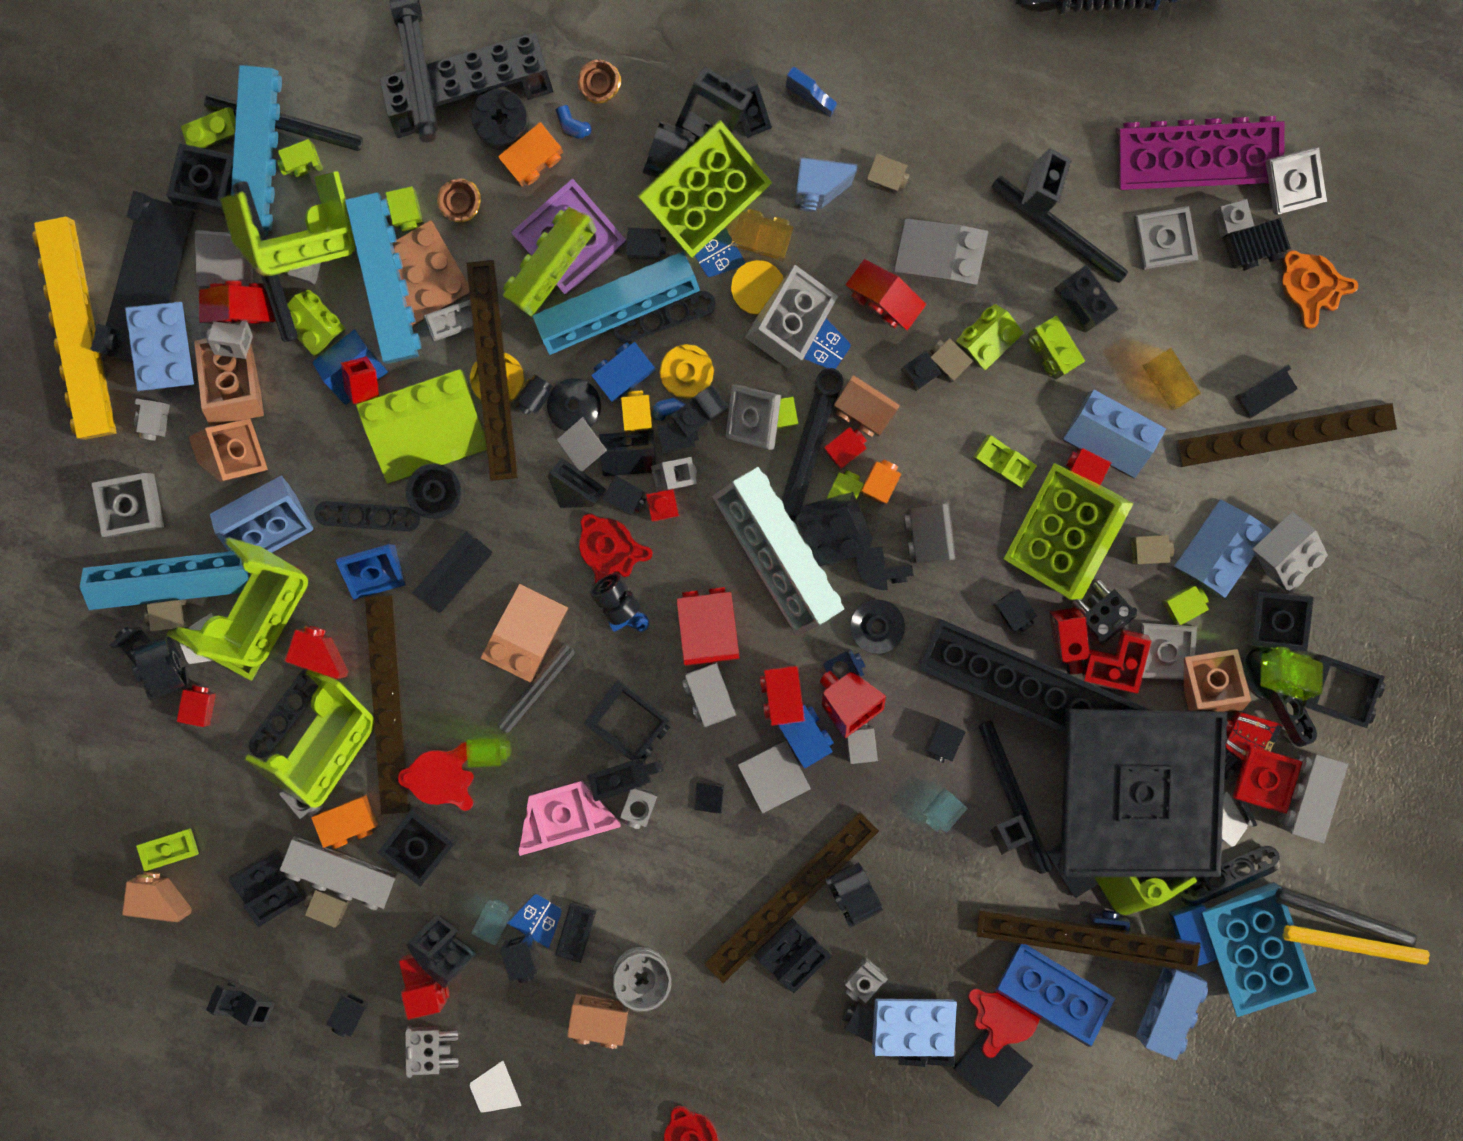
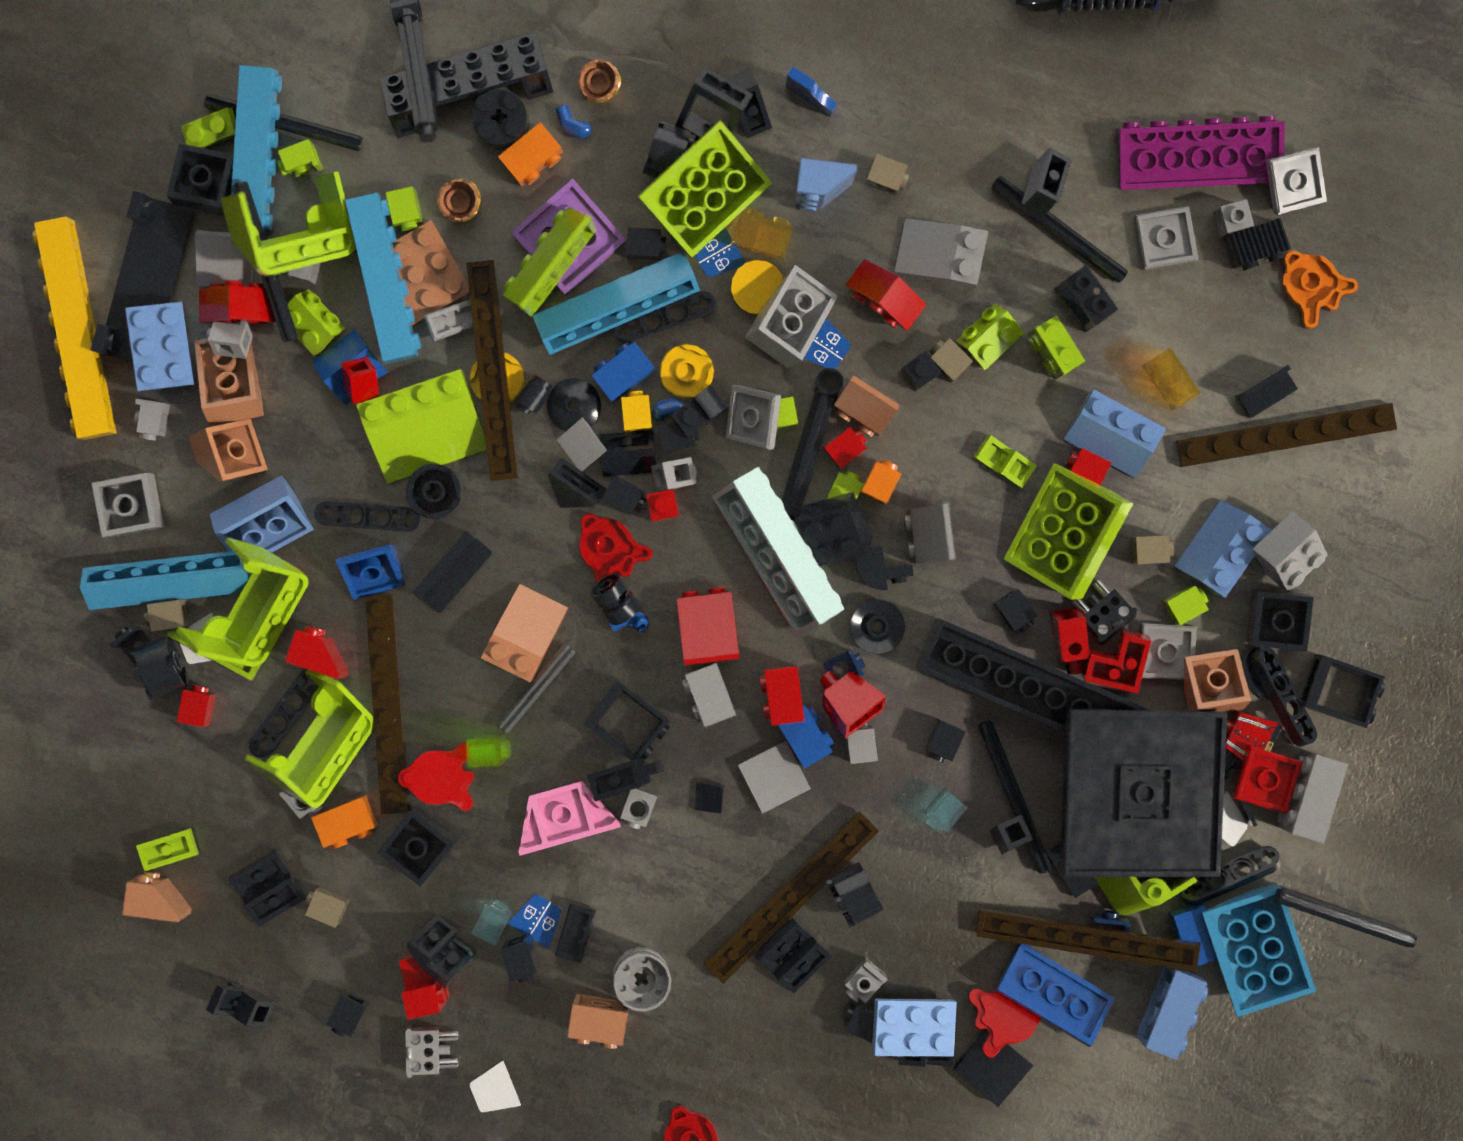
light grey brick [280,836,397,910] -> none
clear neon green brick [1261,647,1323,701] -> none
yellow axle [1283,925,1430,965] -> none

